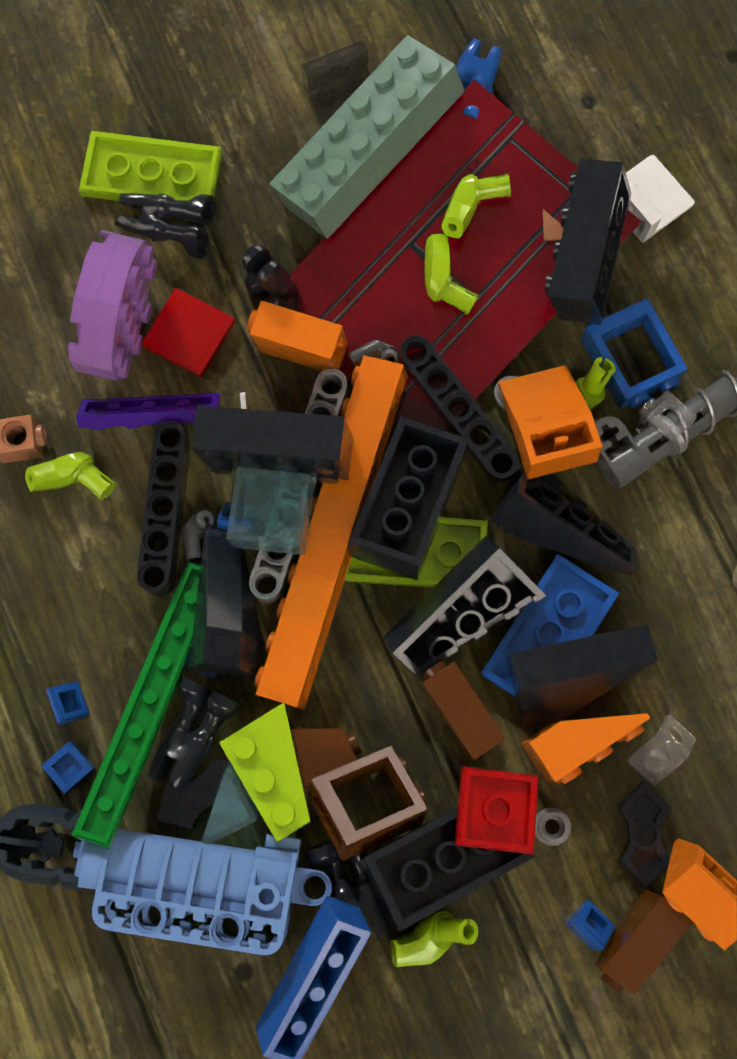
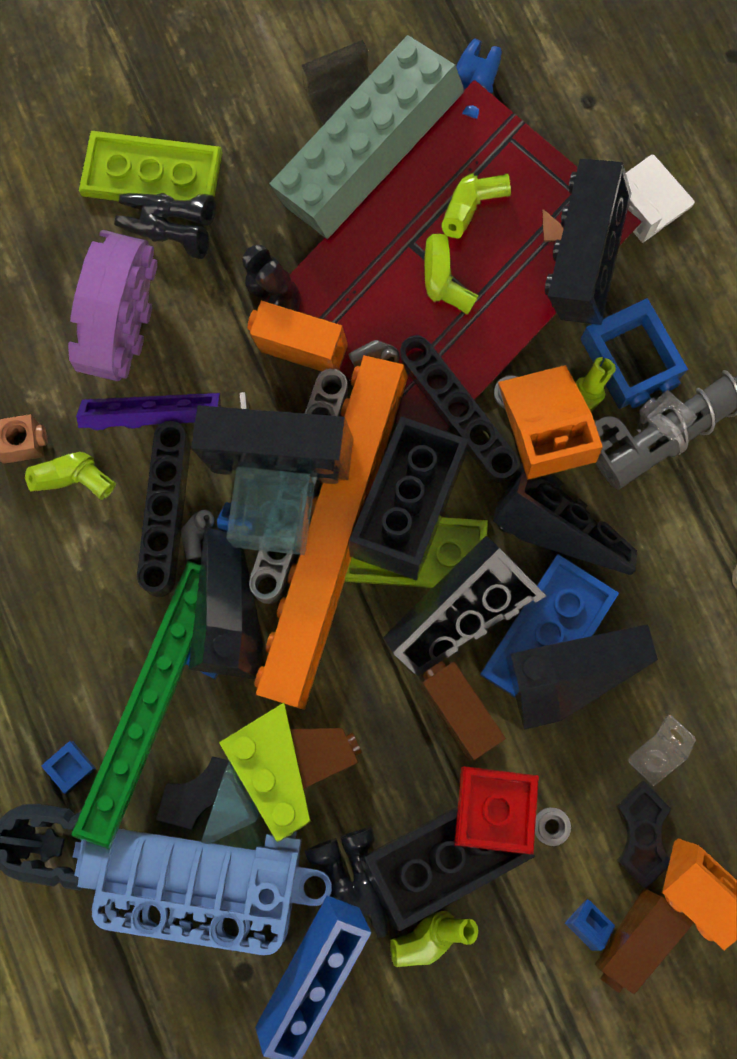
blue slope [46,681,90,727] -> none
red tile [141,288,236,379] -> none
black piece [149,676,241,792] -> none
reddish brown window [308,746,428,861] -> none
orange slope [520,713,650,784] -> none

